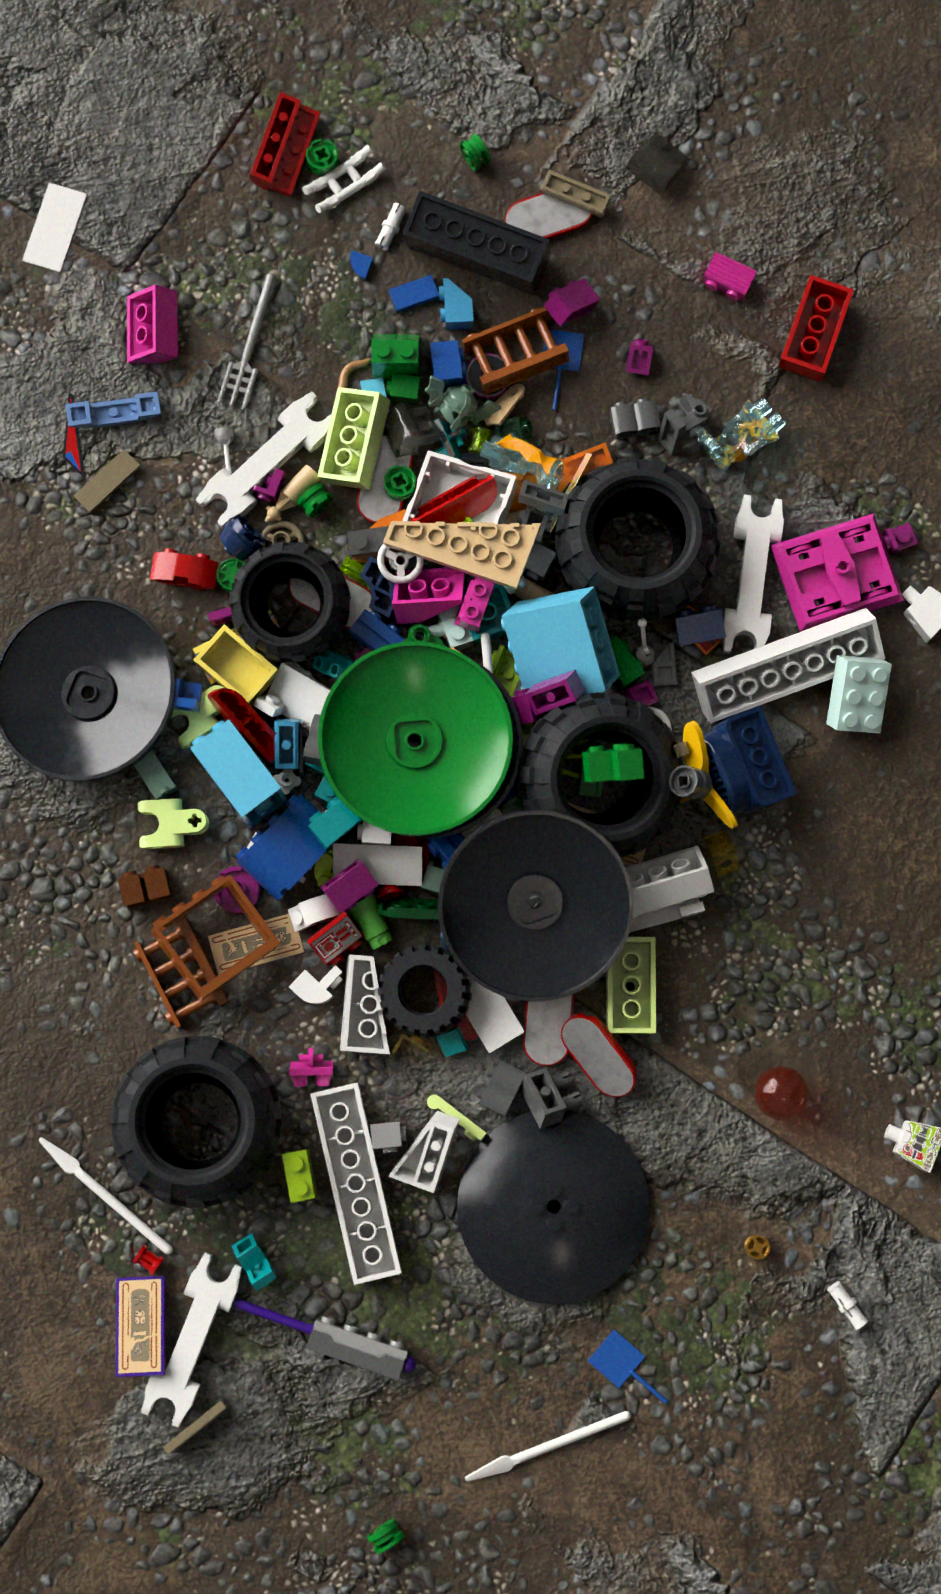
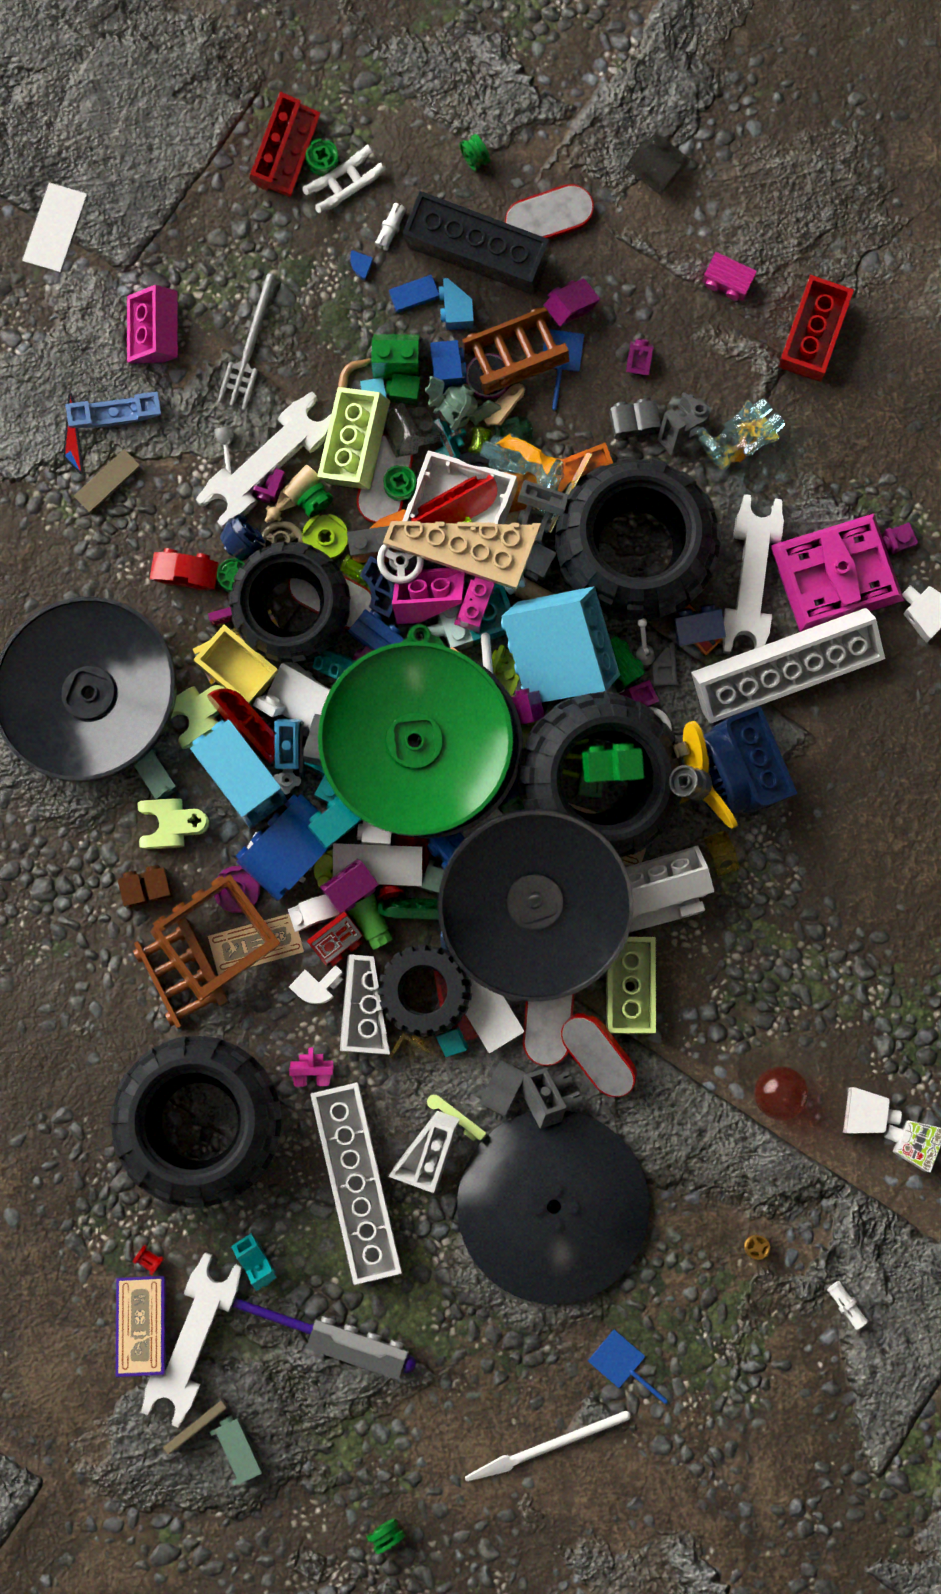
white piece [39,1137,173,1254] -> none
blue panel [173,678,203,712] -> none
lime brick [282,1149,318,1203] -> none
light grey brick [370,1122,407,1153] -> none
magenta brick [525,670,585,715] -> none
dark tan tile [540,169,612,218] -> none
light aqua brick [826,655,892,733] -> none
none -> sand green brick [209,1415,263,1486]
none -> lime plate [302,514,348,560]
none -> white torso [843,1087,902,1133]

